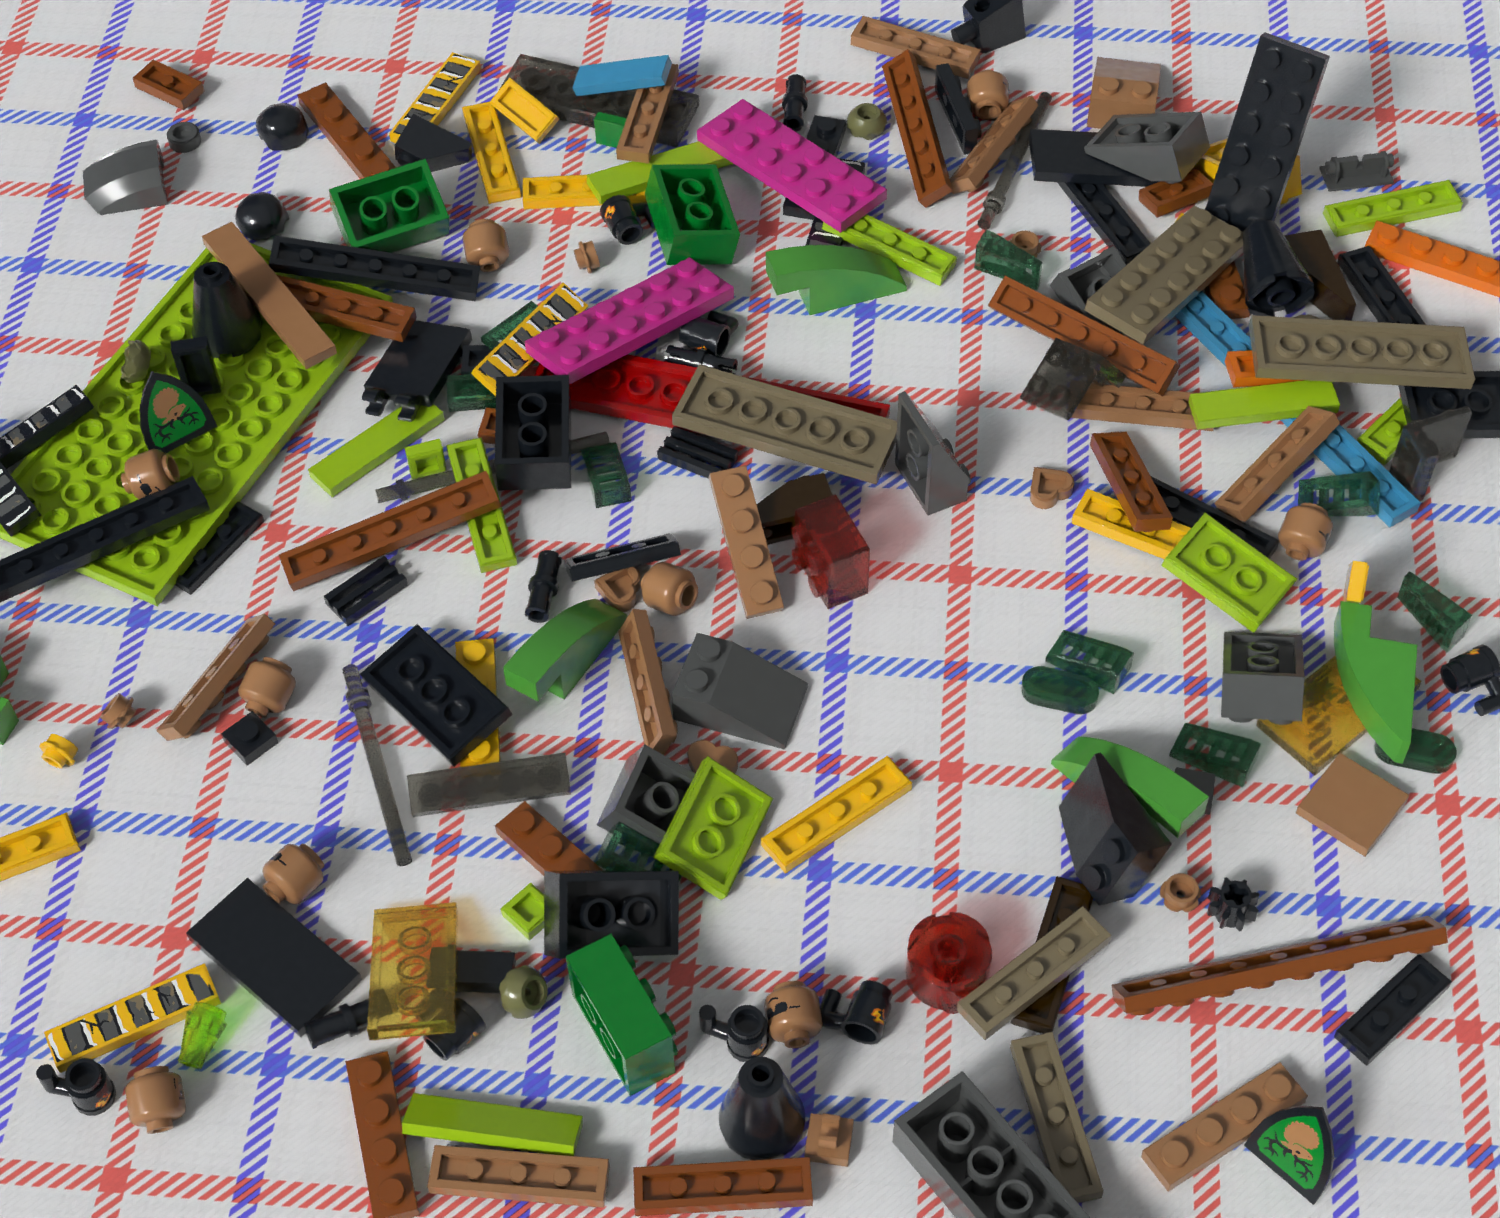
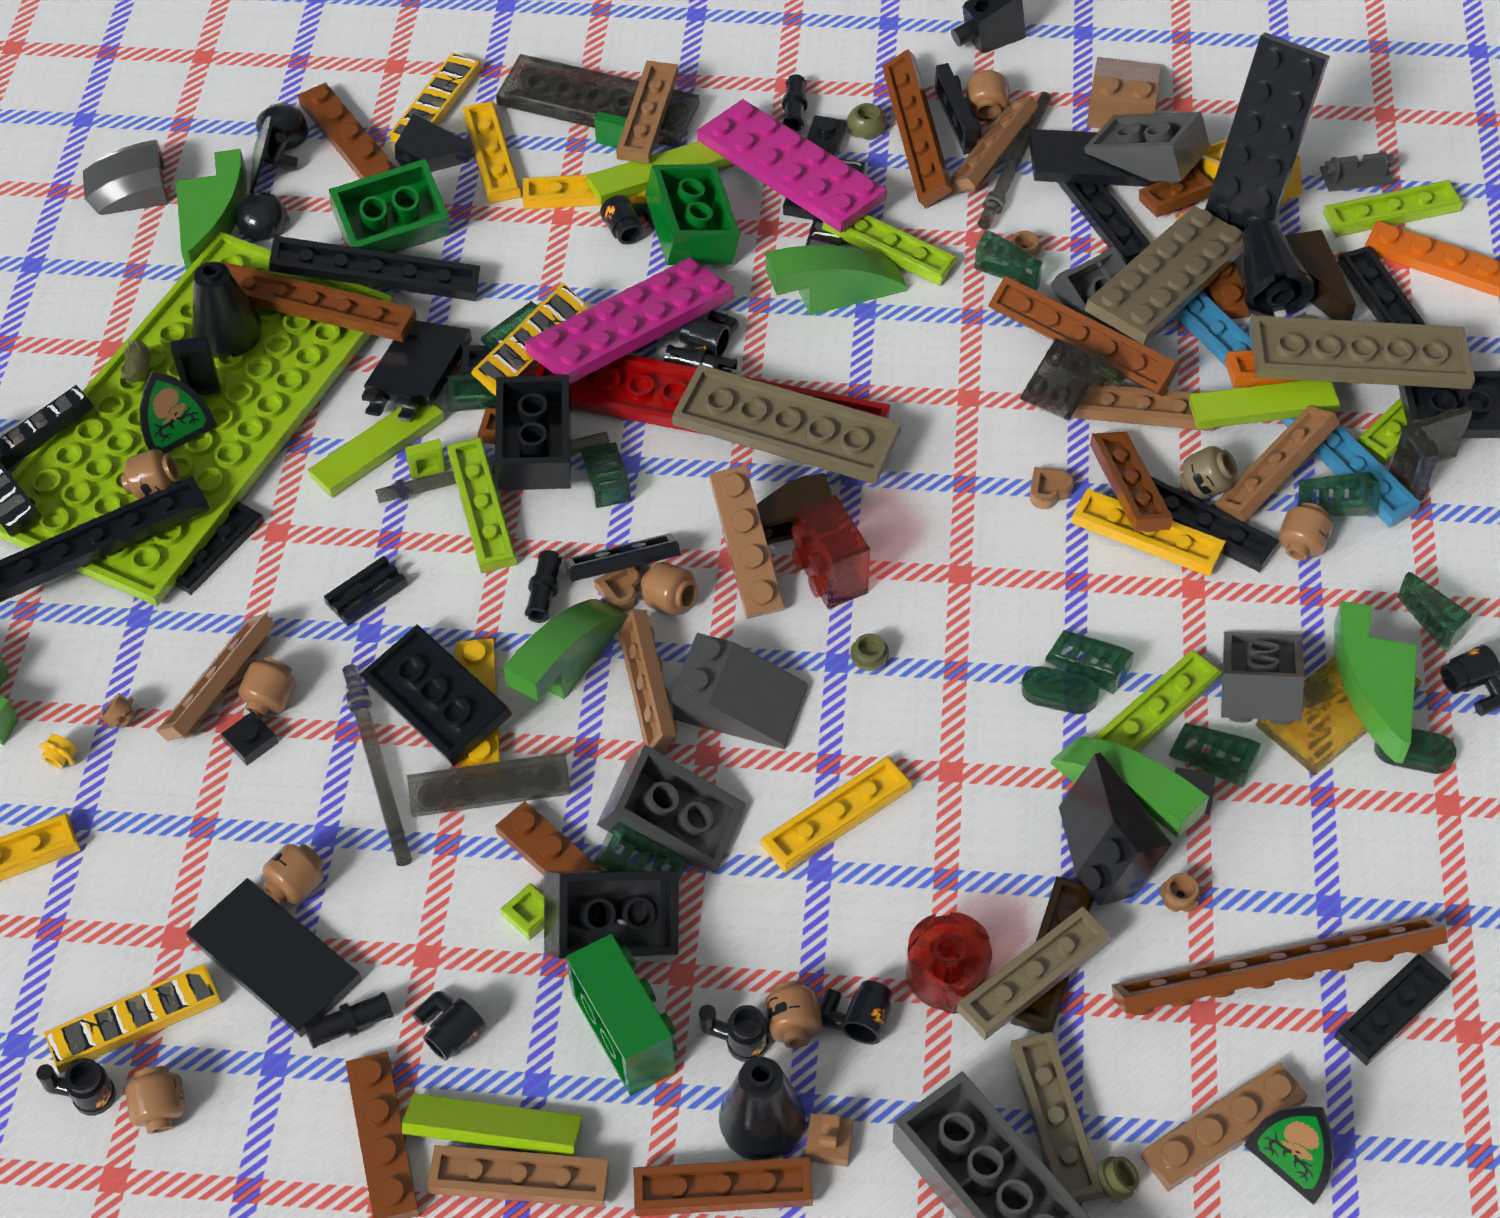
dark orange plate [133,59,205,110] -> none
dark grey tile [167,122,201,153] -> none
clear neon green cone [177,1002,227,1069] -> none
medium nougat tile [202,221,337,369] -> none
dark orange plate [279,471,501,591] -> none
clear yellow tile [367,902,458,1040] -> none
black tile [426,950,516,993] -> none
medium nougat head [462,219,509,272] -> none
yellow tile [489,77,560,144] -> none
olive plate [499,965,548,1019] -> none
dark azure tile [572,55,672,96] -> none
medium nougat plate [573,241,600,274] -> none
lime tile [653,756,774,900] -> none
black tile [657,426,738,479] -> none
medium nougat tile [687,740,738,774] -> none
medium nougat plate [851,16,981,79] -> none
dark grey slope [895,391,971,515] -> none
lime tile [1161,513,1297,633] -> none
black gear [1207,877,1259,931] -> none
medium nougat tile [1296,753,1409,857] -> none
yellow tile [1343,561,1369,603] -> none
none -> bright green slope [176,149,247,270]
none -> black shield [249,116,298,194]
none -> olive plate [850,633,889,671]
none -> lime tile [1092,649,1222,752]
none -> olive plate [1098,1156,1139,1201]
none -> dark tan head [1180,446,1238,500]

